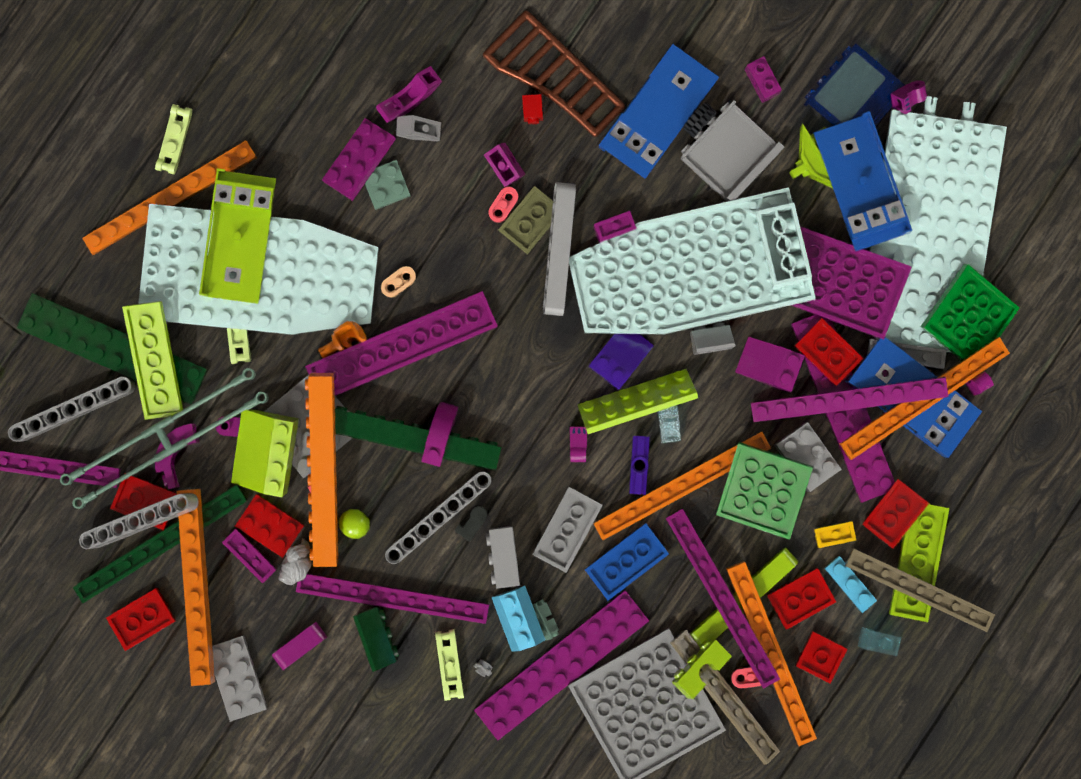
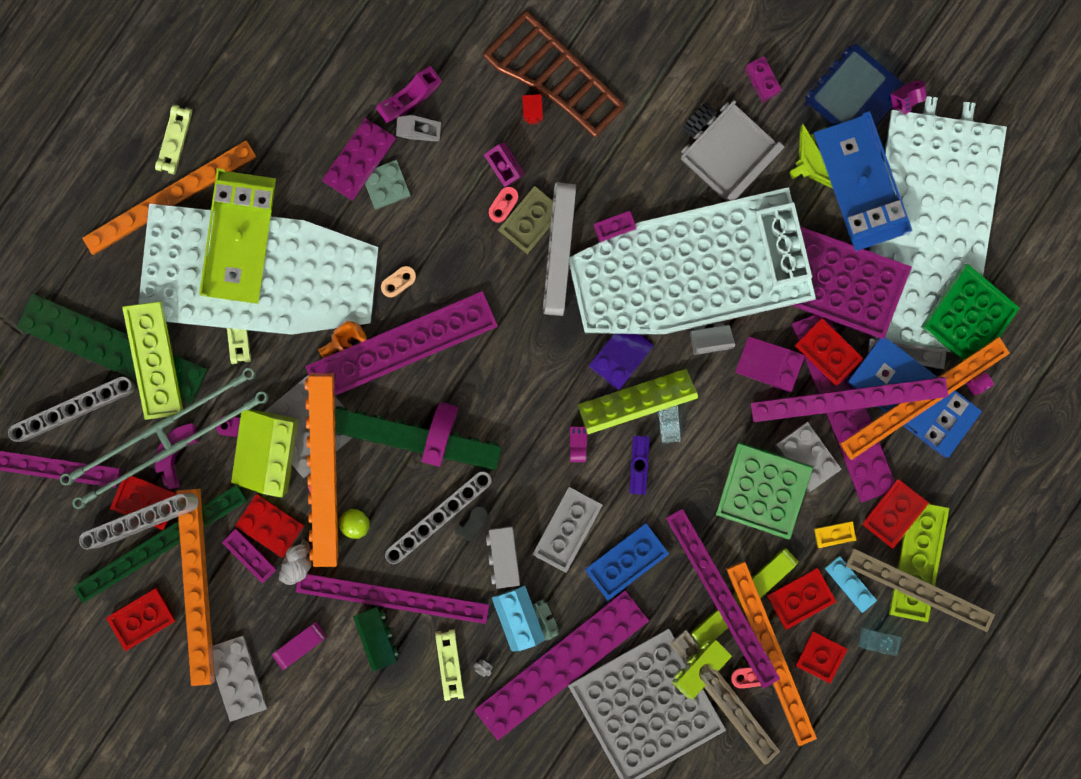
orange plate [593,432,771,540] -> none
blue piece [598,44,719,179] -> none

